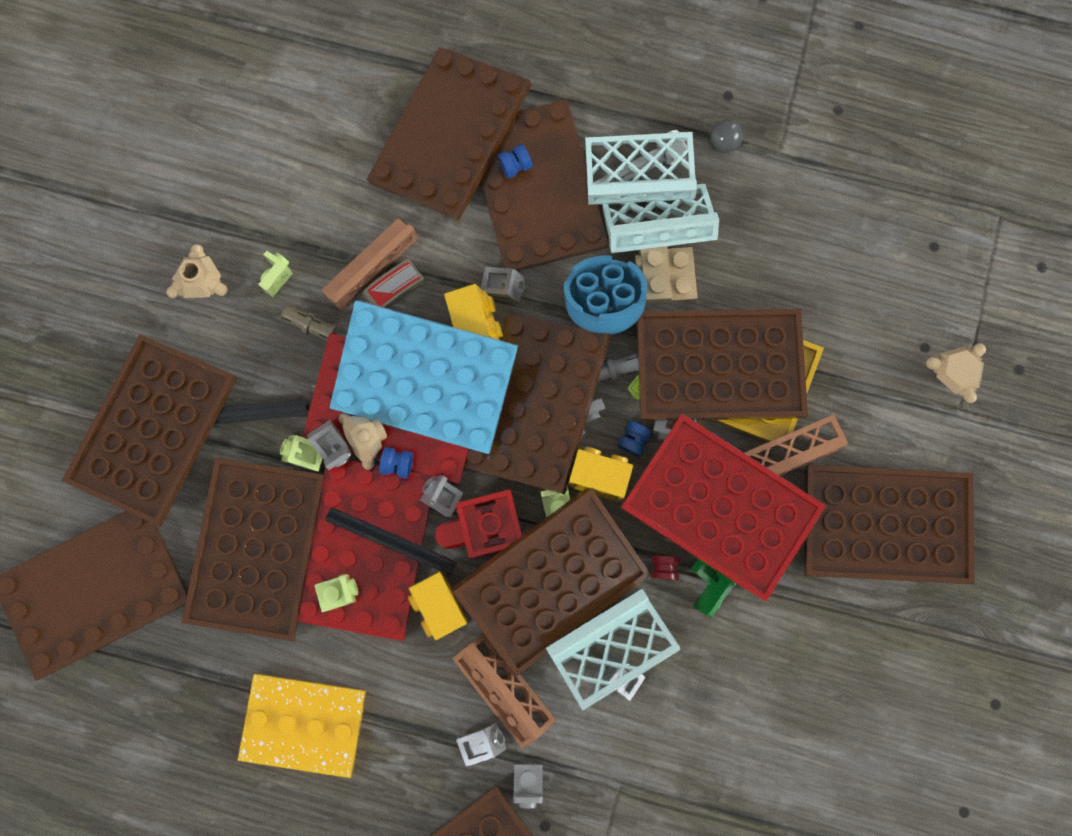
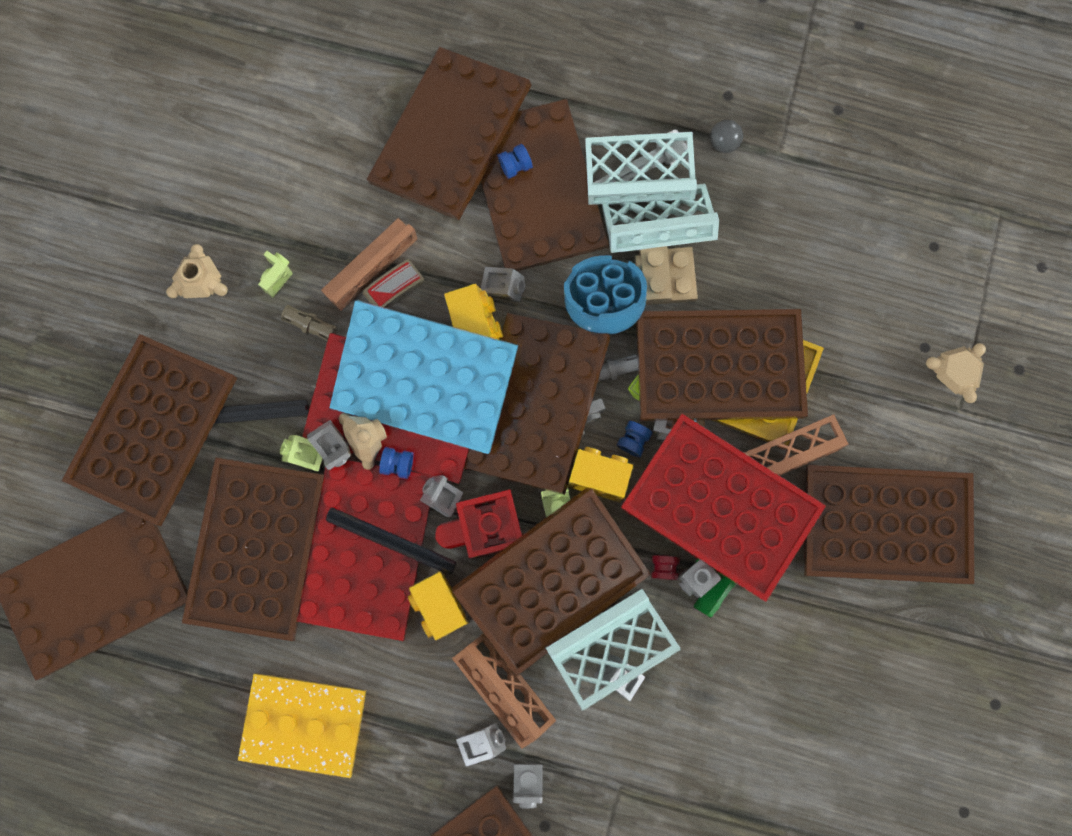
yellowish green bracket [314,574,358,612] -> none
none -> light grey bracket [679,560,721,597]

